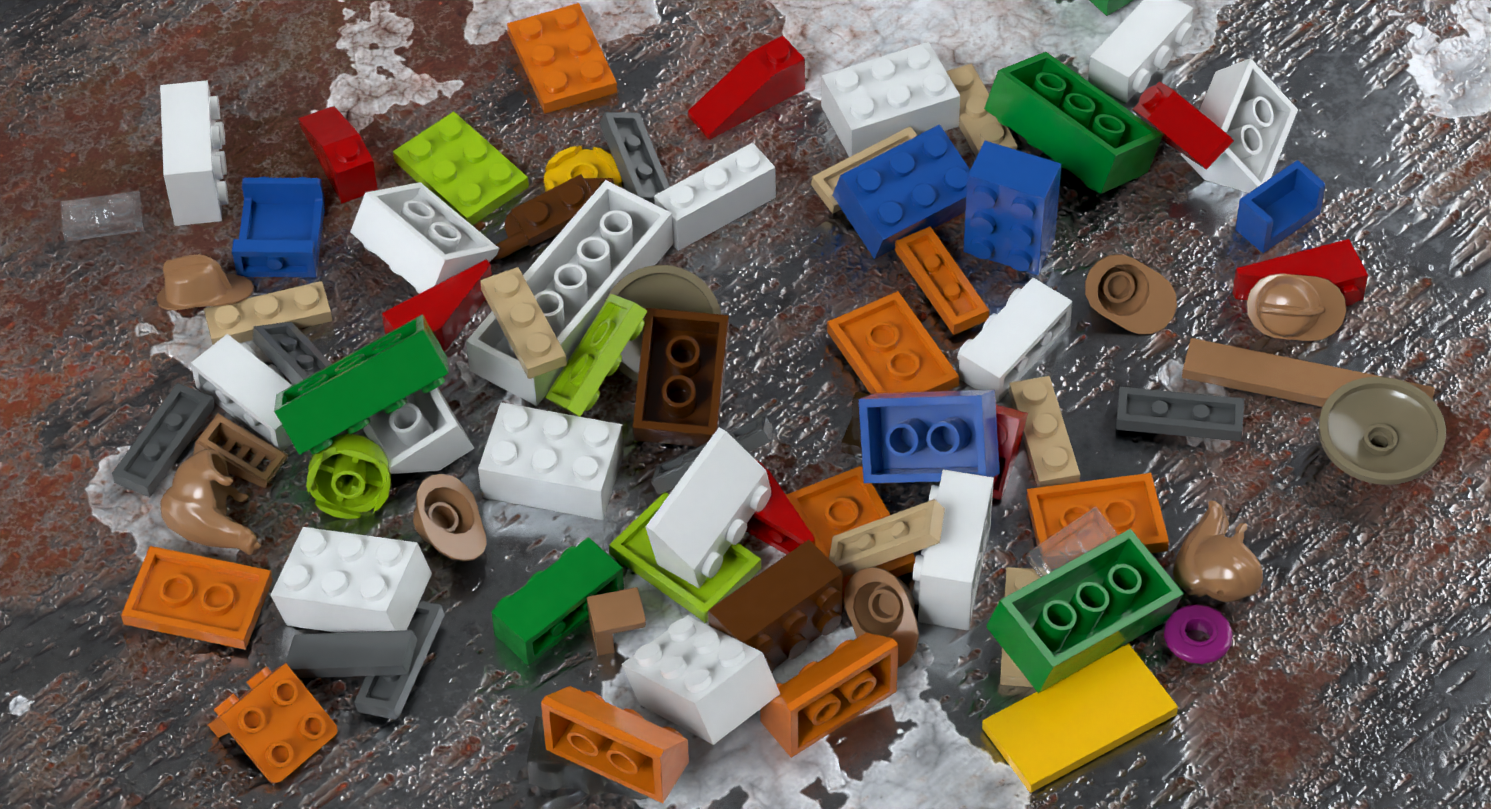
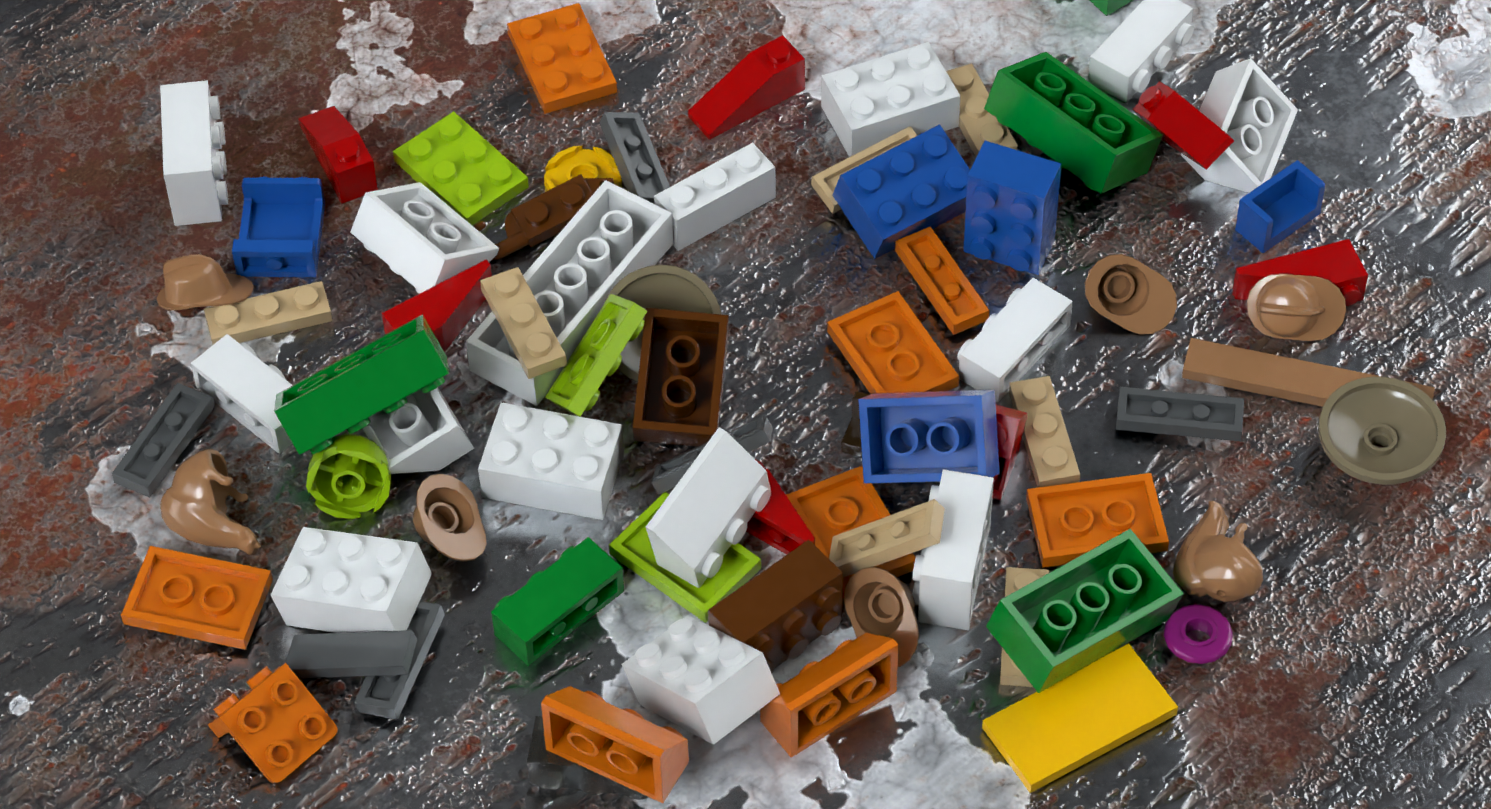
clear plate [60,191,144,242] -> none
medium nougat slope [193,413,288,488] -> none
dark grey plate [253,322,332,385] -> none
medium nougat panel [587,587,646,656] -> none
clear plate [1026,506,1118,578] -> none

